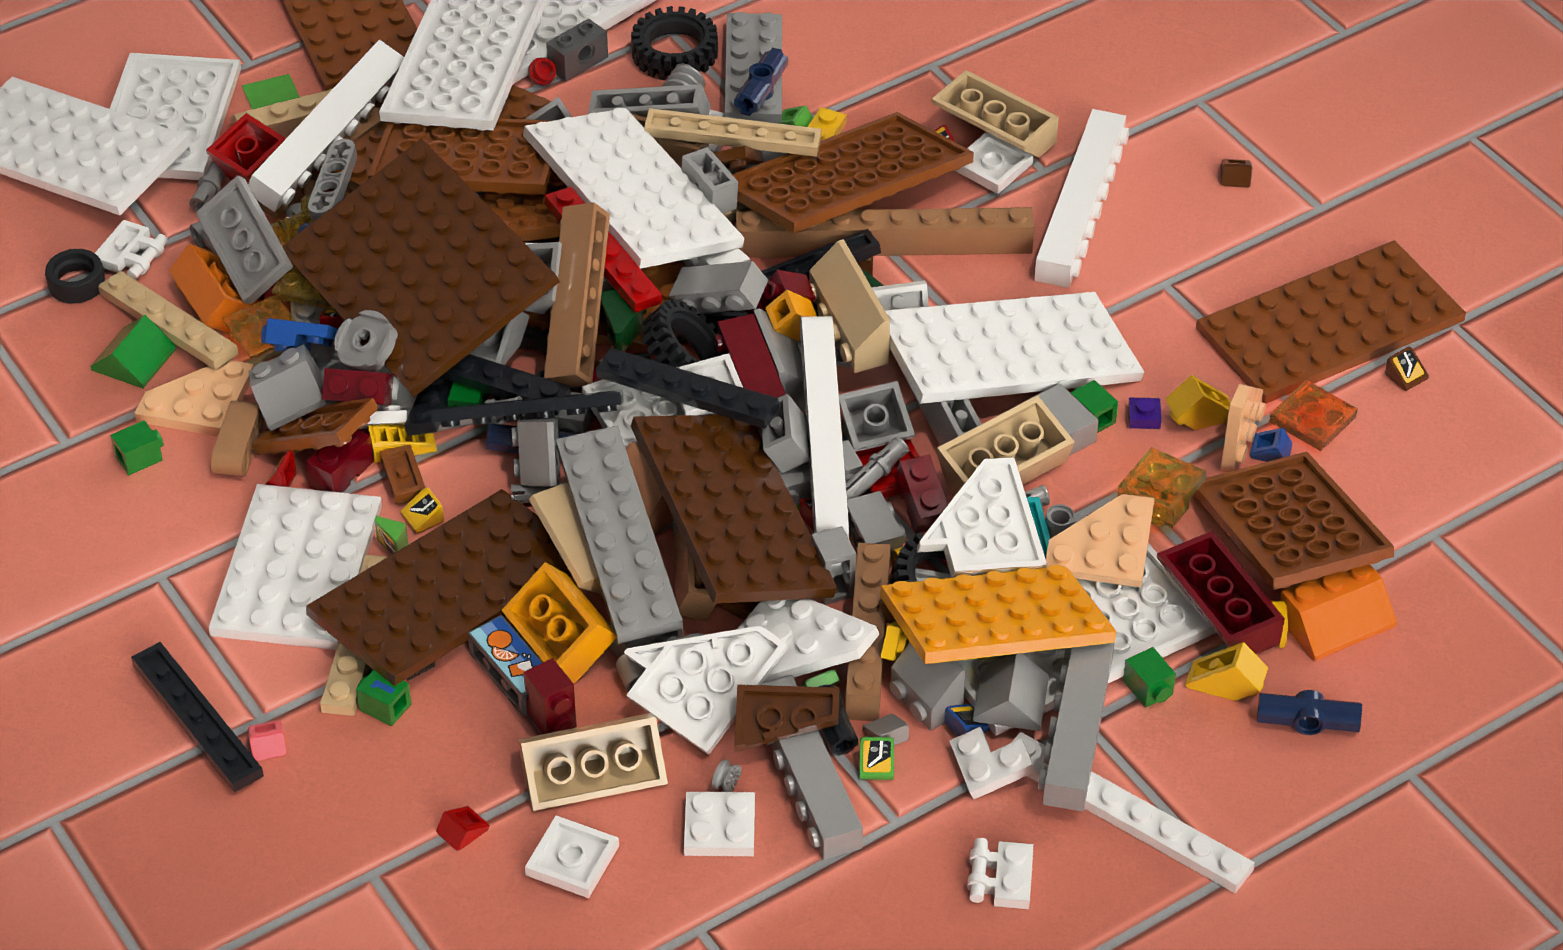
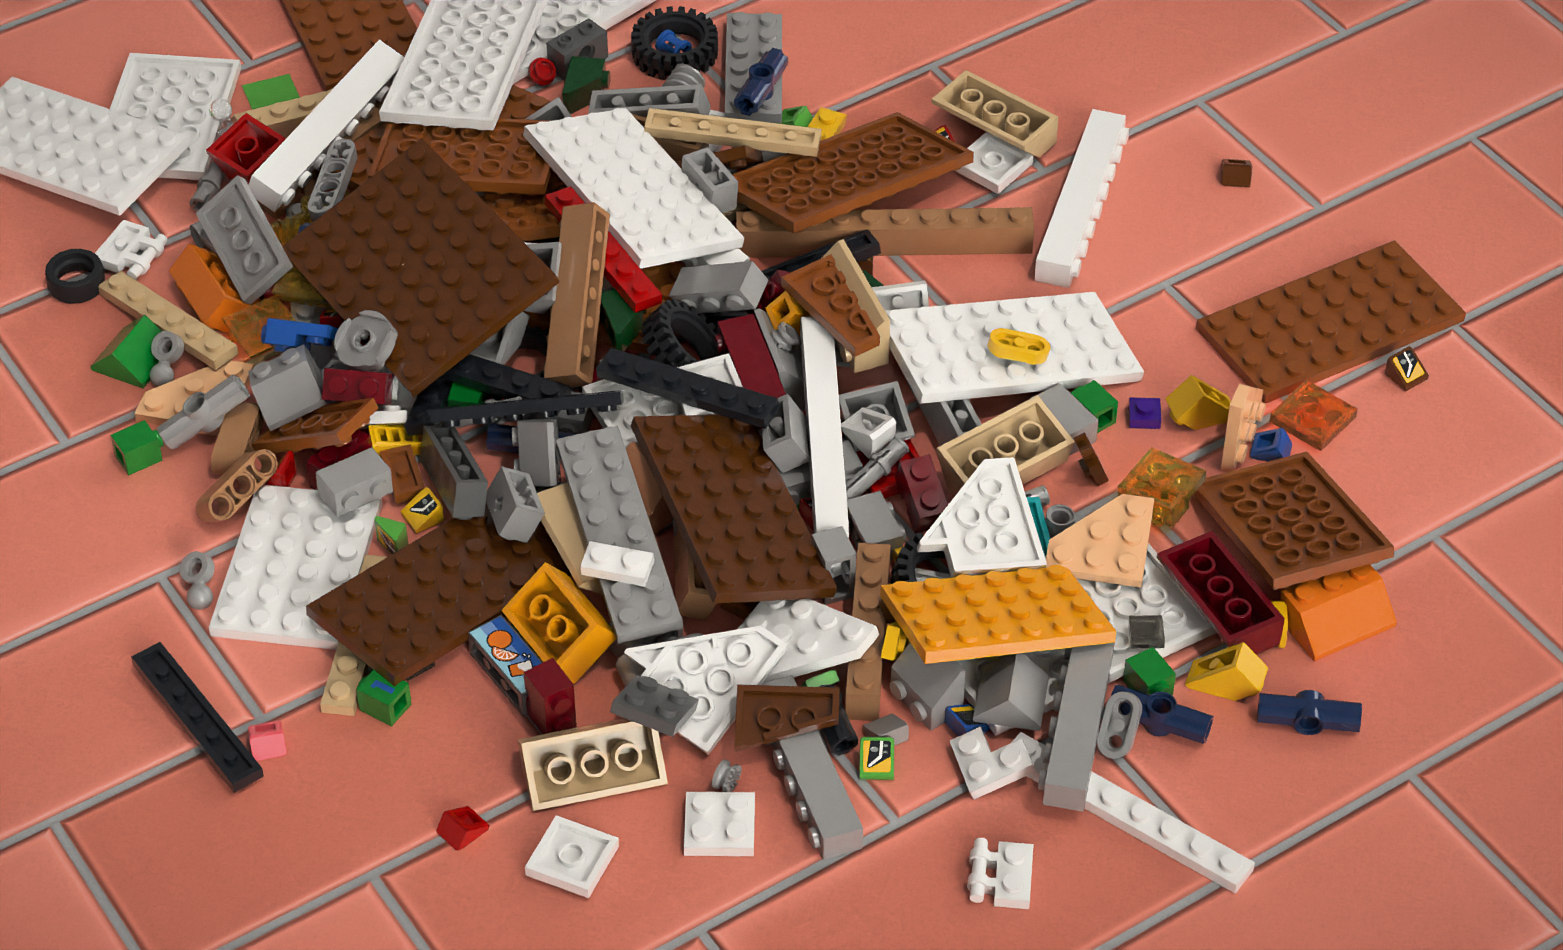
none -> light grey plate [149,331,184,387]
none -> light grey piece [157,375,250,450]
none -> light grey plate [180,551,215,610]
none -> medium nougat beam [195,449,278,523]
none -> clear plate [209,99,233,137]
none -> light grey brick [316,447,393,517]
none -> dark grey brick [420,425,488,520]
none -> light grey brick [486,466,545,543]
none -> dark green slope [562,56,610,114]
none -> white plate [580,541,654,587]
none -> dark grey plate [610,675,699,737]
none -> blue bush [655,29,692,53]
none -> light grey bush [770,322,801,353]
none -> dark orange wing [781,254,880,357]
none -> white slope [841,407,896,459]
none -> yellow plate [987,328,1051,365]
none -> reddish brown plate [1074,432,1109,486]
none -> light grey plate [1097,692,1142,759]
none -> dark blue piece [1111,685,1214,744]
none -> clear smoke tile [1128,615,1165,649]

